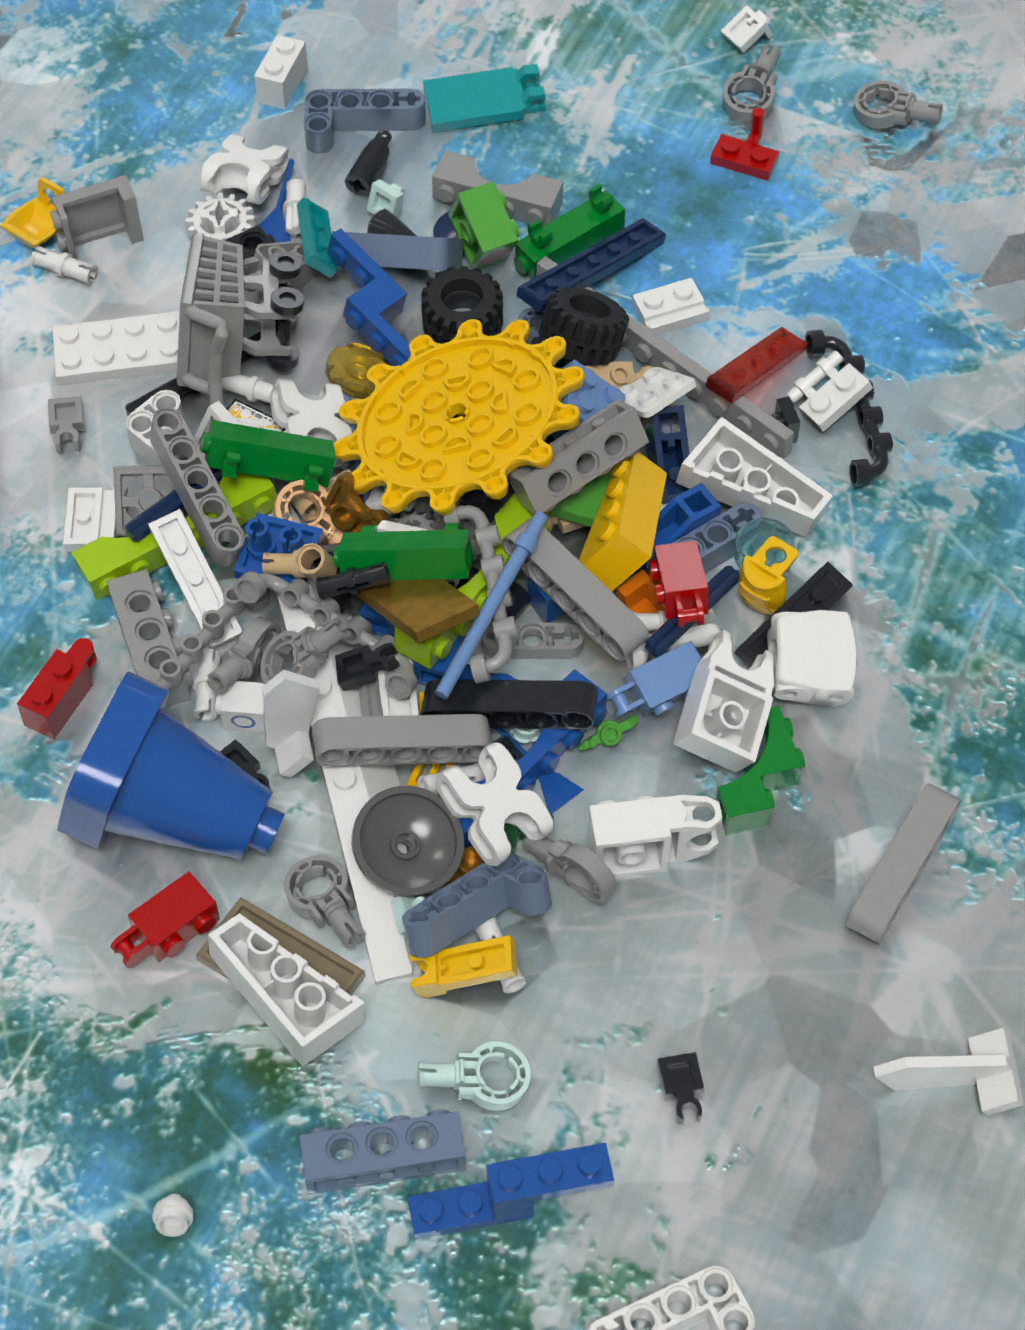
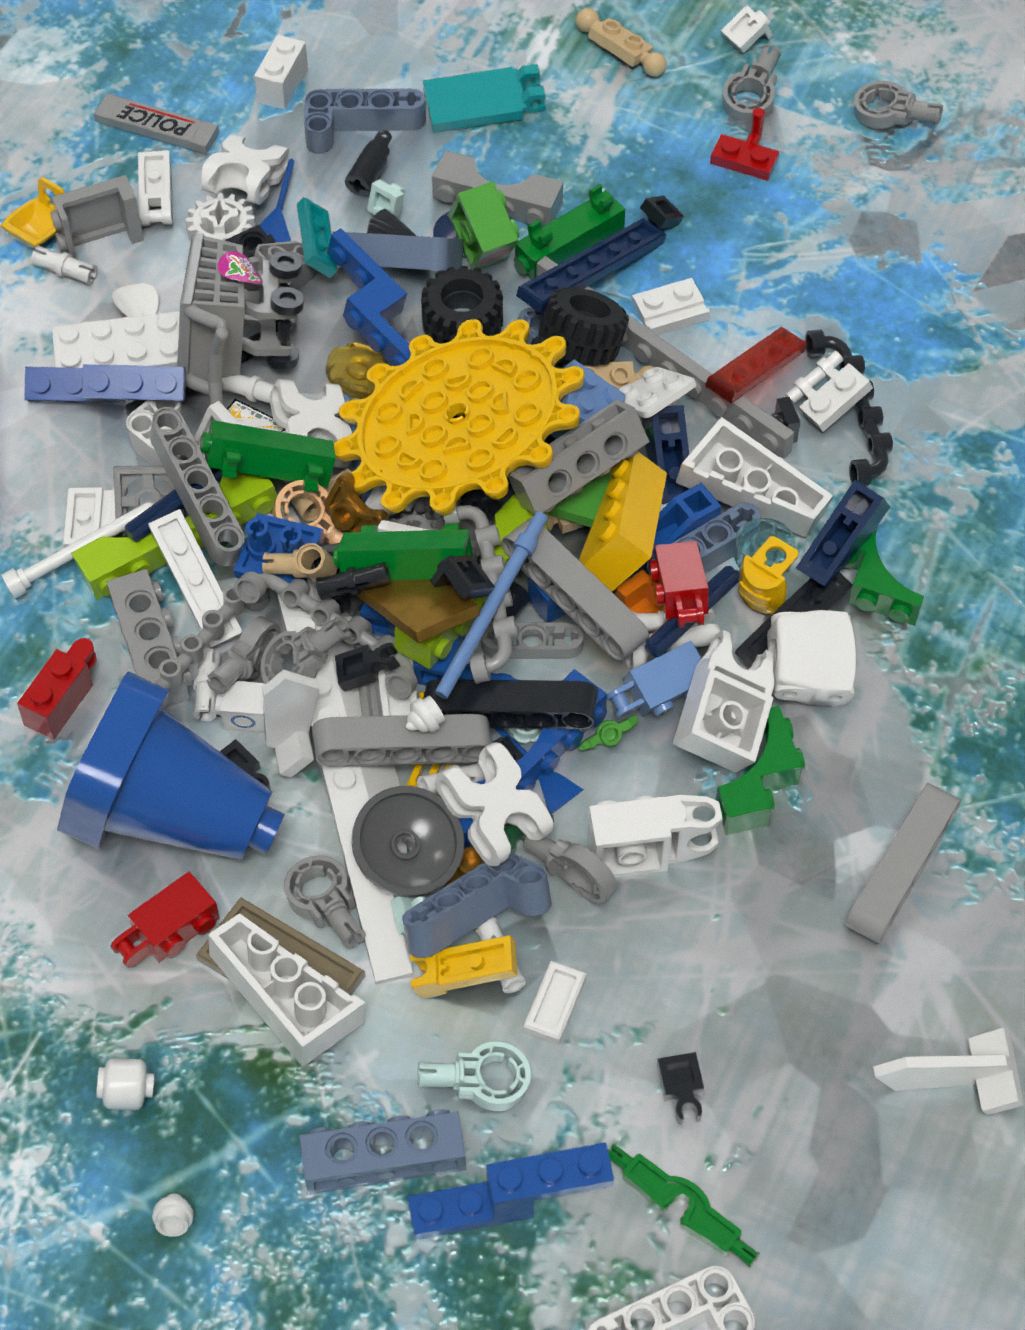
light grey plate [48,396,84,452] -> none
white axle [283,179,306,237] -> none
none -> white piece [1,502,154,599]
none -> bracket [24,364,186,403]
none -> light grey tile [94,93,219,154]
none -> white head [96,1058,154,1110]
none -> white sticker [112,282,159,317]
none -> white plate [138,150,173,227]
none -> sticker [217,251,263,284]
none -> white plate [406,696,445,733]
none -> black bracket [430,555,495,600]
none -> white tile [523,961,587,1045]
none -> tan plate [576,8,667,77]
none -> green piece [608,1143,760,1267]
none -> black plate [640,196,684,229]
none -> dark blue slope [796,480,890,588]
none -> green arch [844,526,924,626]

